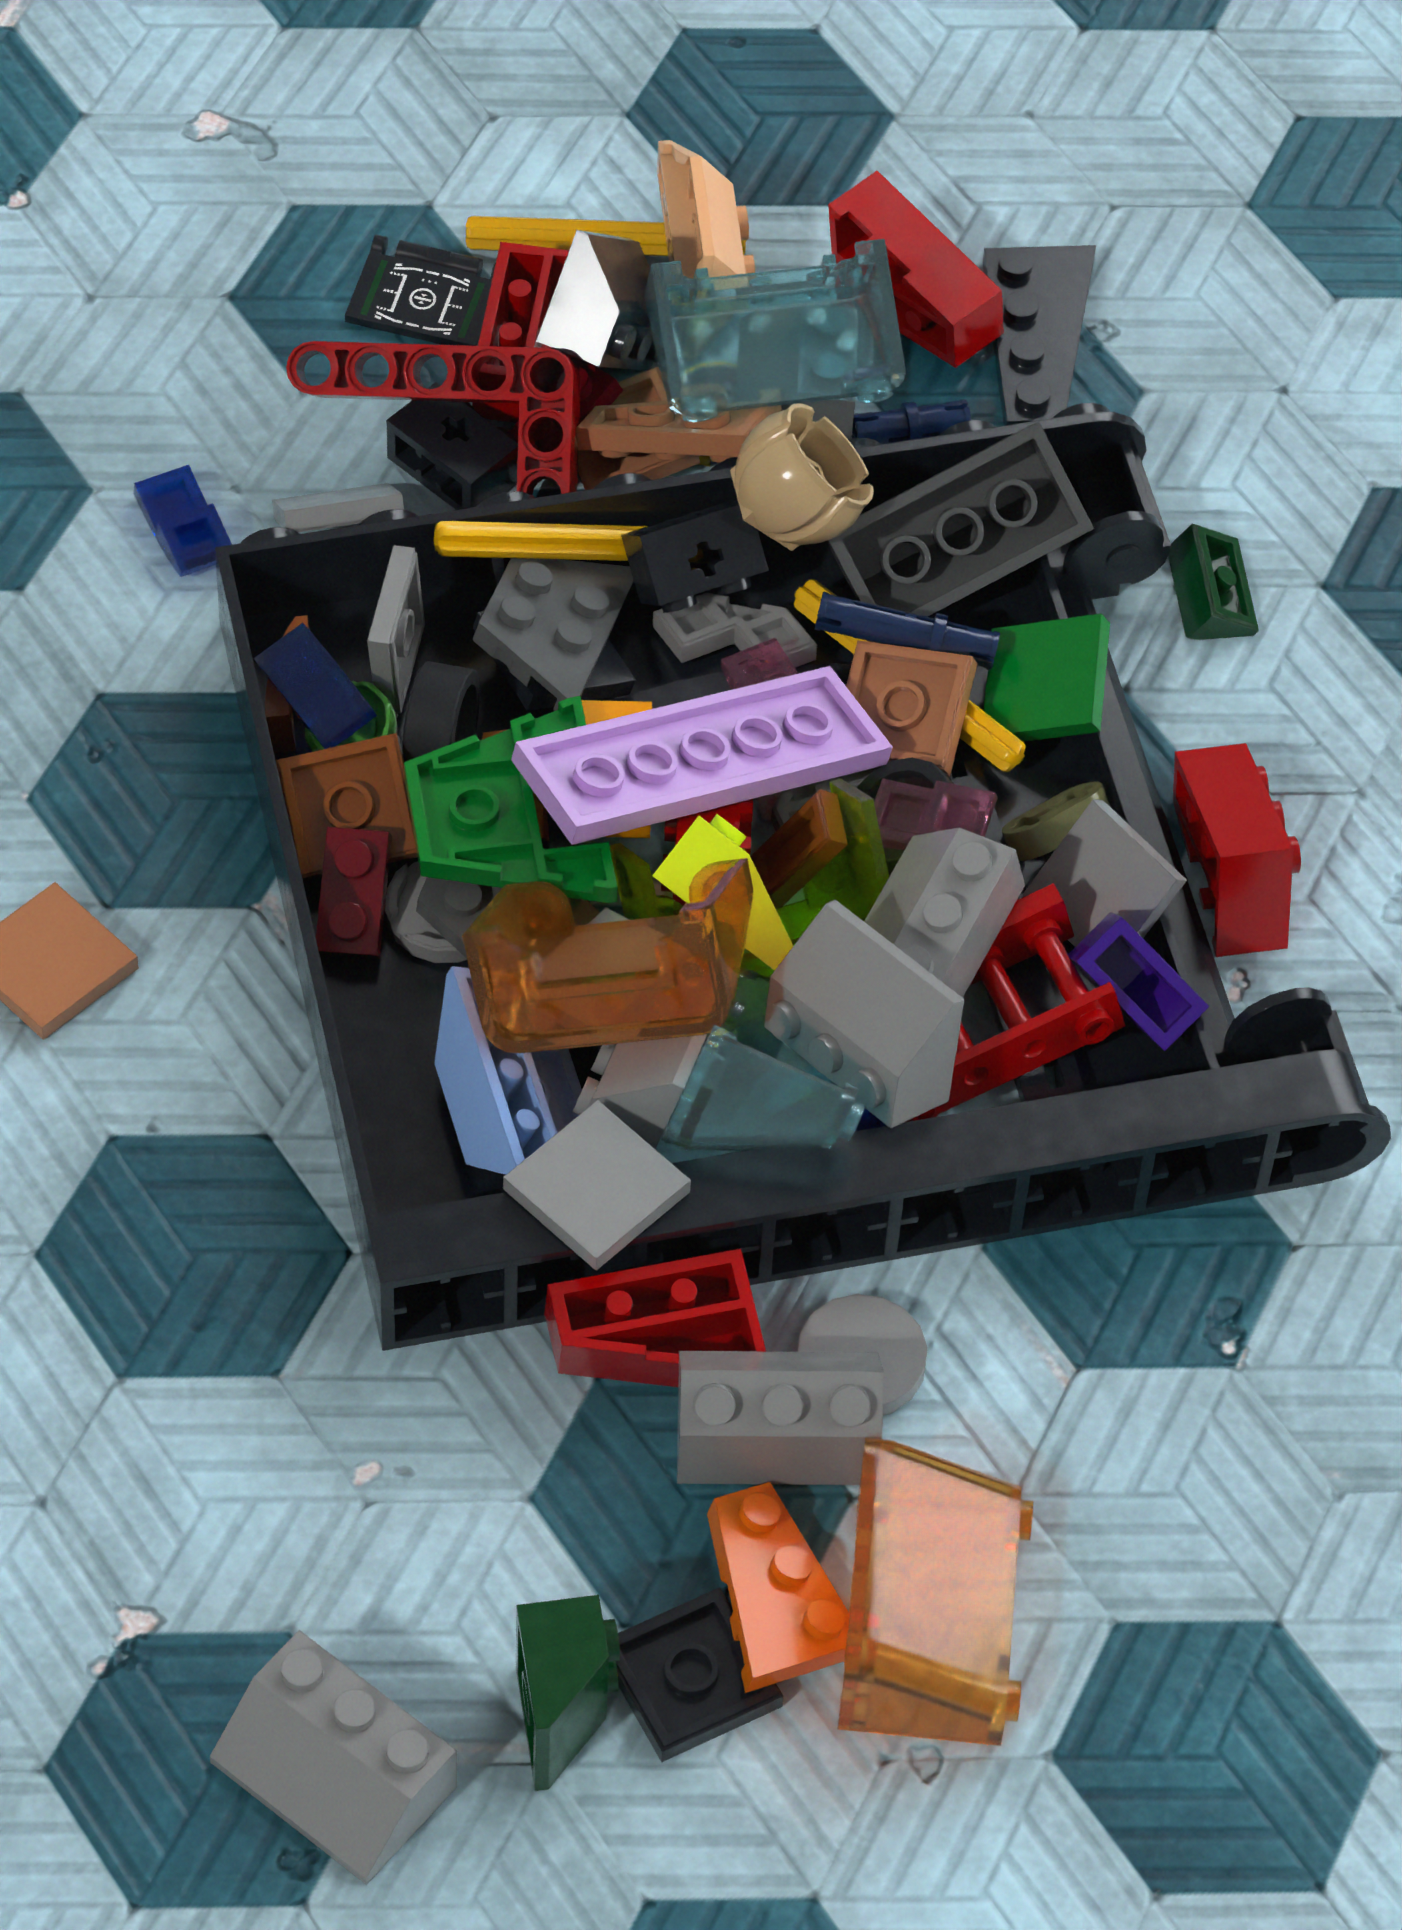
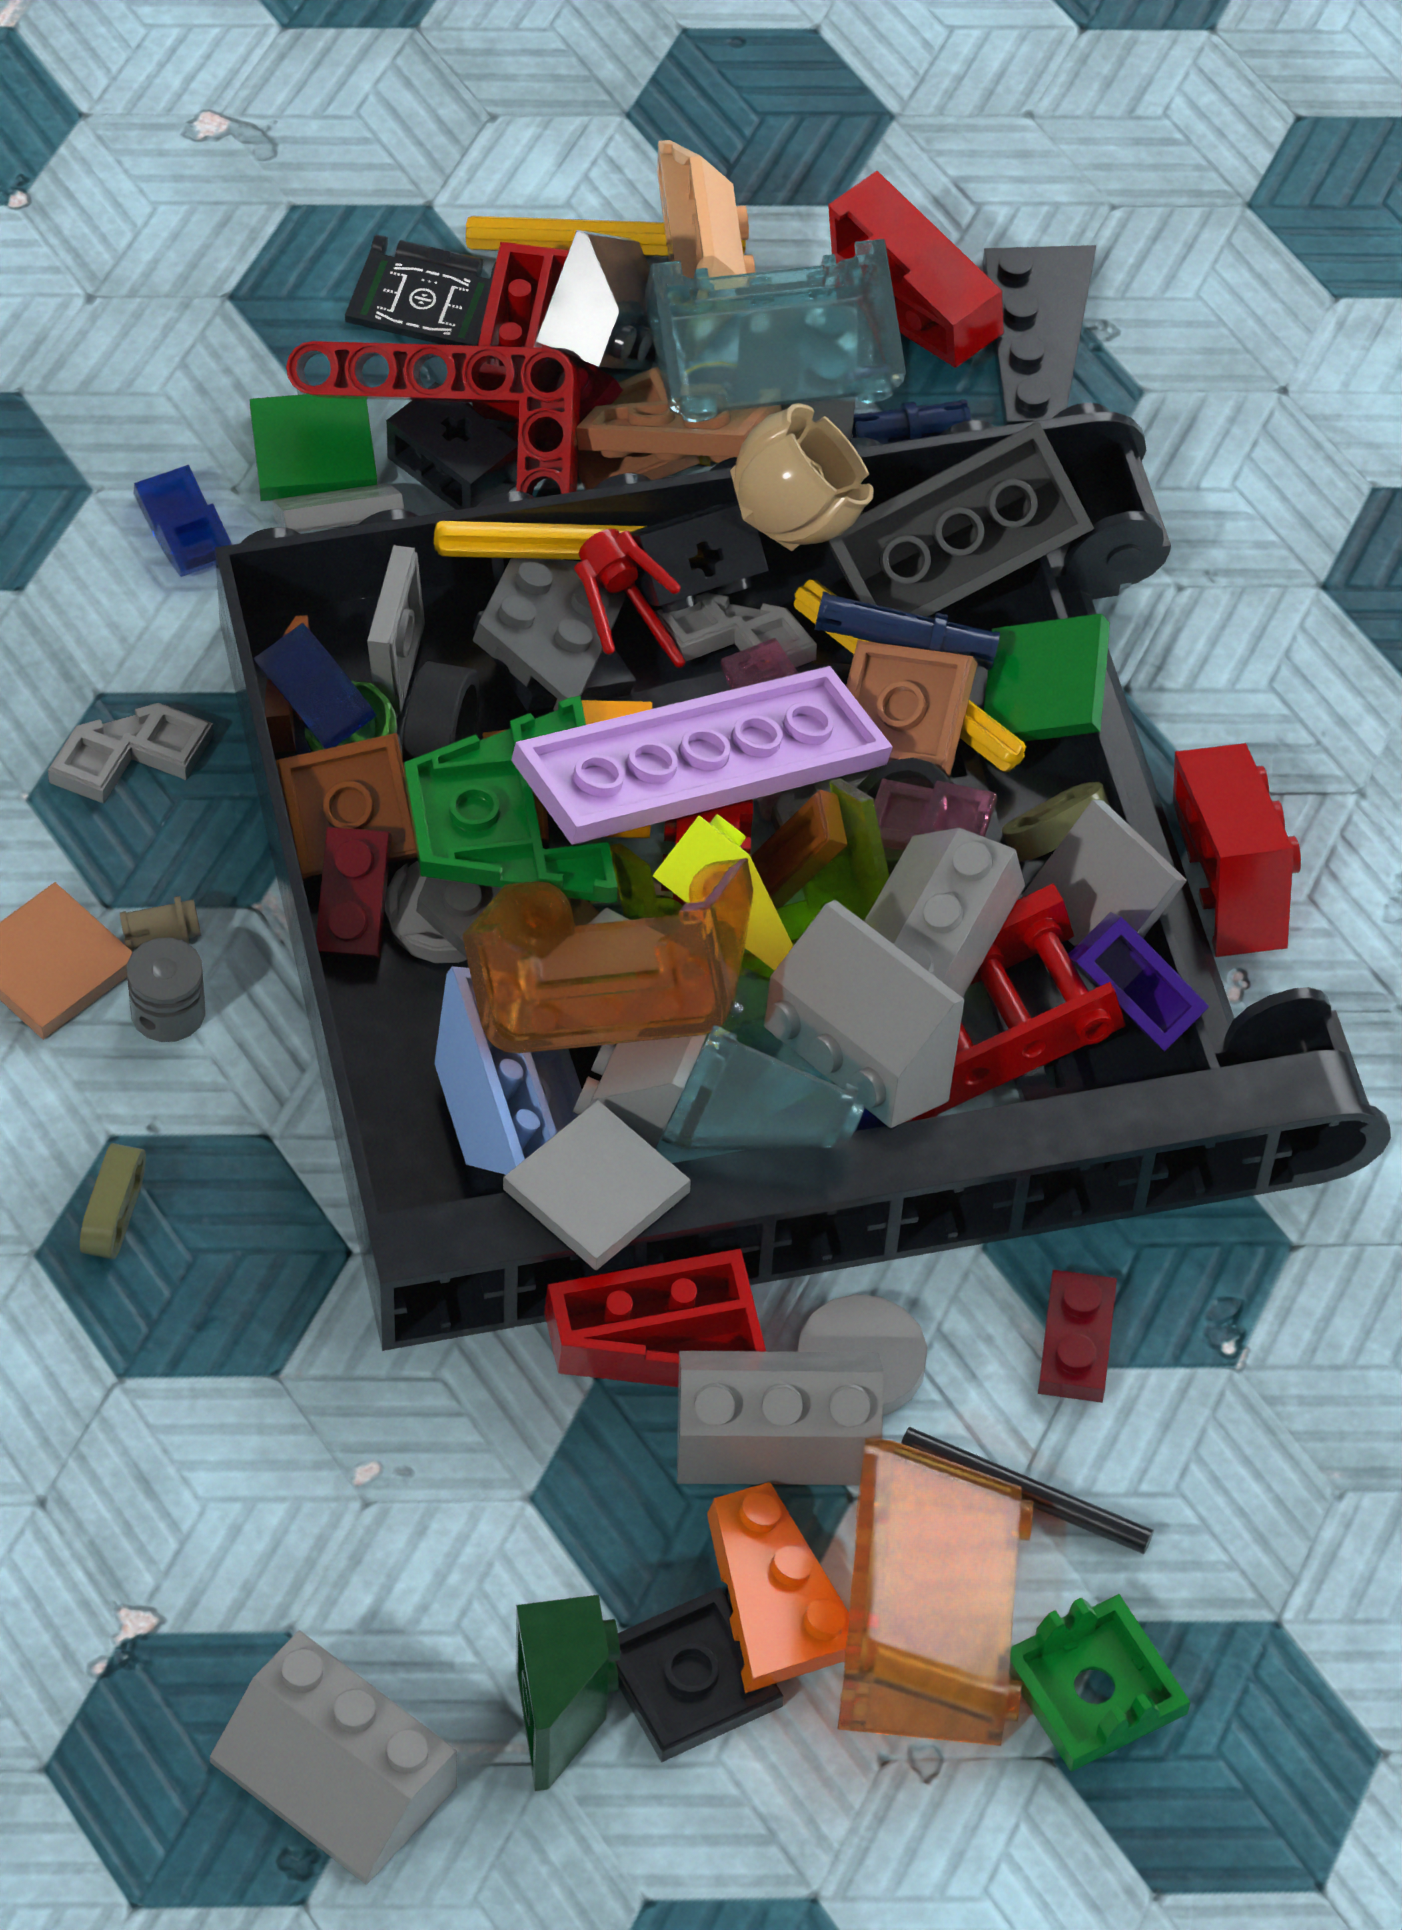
dark green slope [1168,523,1259,640] -> none
none -> light grey tile [48,703,214,804]
none -> olive beam [80,1143,146,1259]
none -> dark tan pin [120,896,201,951]
none -> dark grey piece [127,938,205,1042]
none -> green tile [249,394,377,501]
none -> red plant [574,529,685,668]
none -> black bar [899,1427,1154,1554]
none -> green piece [1001,1594,1190,1772]
none -> dark red plate [1037,1269,1117,1403]

